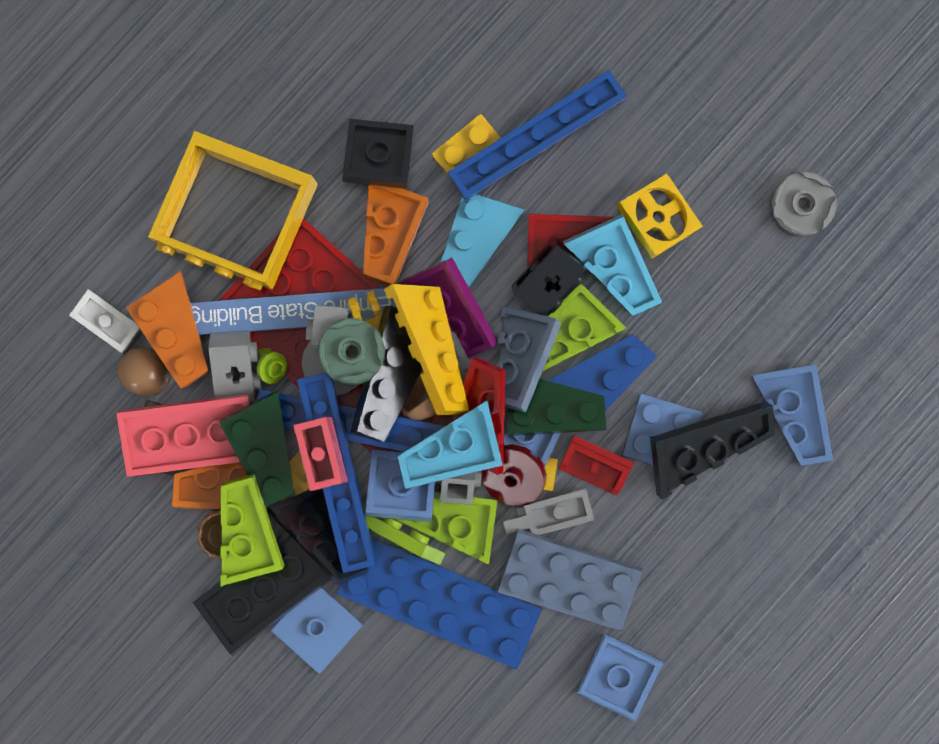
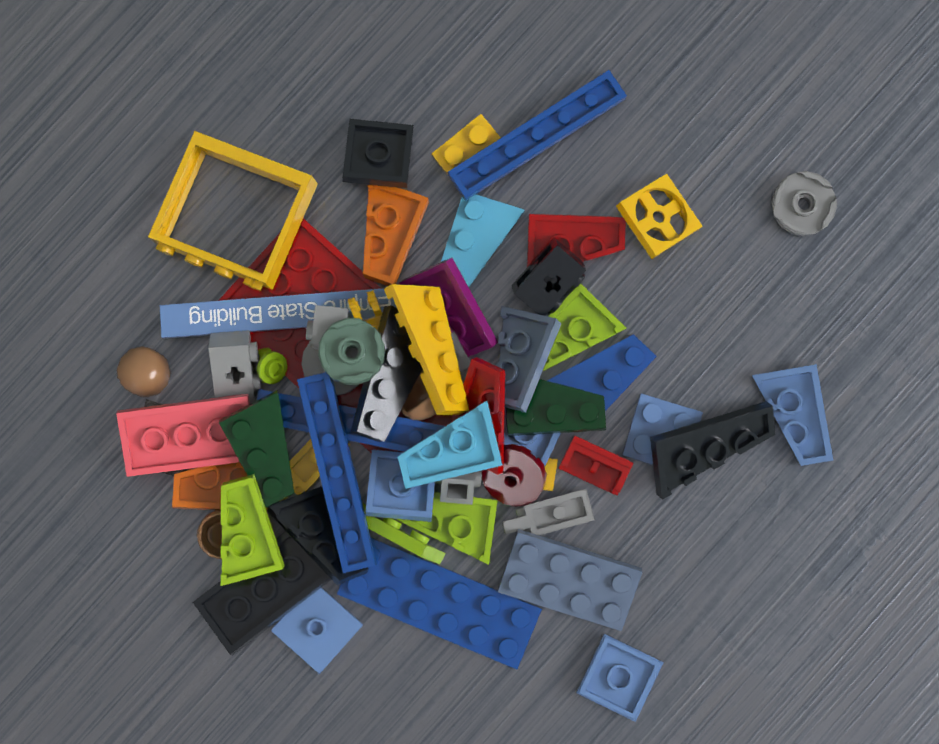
white plate [69,289,141,354] -> none
orange wing [126,271,210,390] -> none
coral brick [293,417,348,491] -> none
medium azure wing [563,214,662,316] -> none

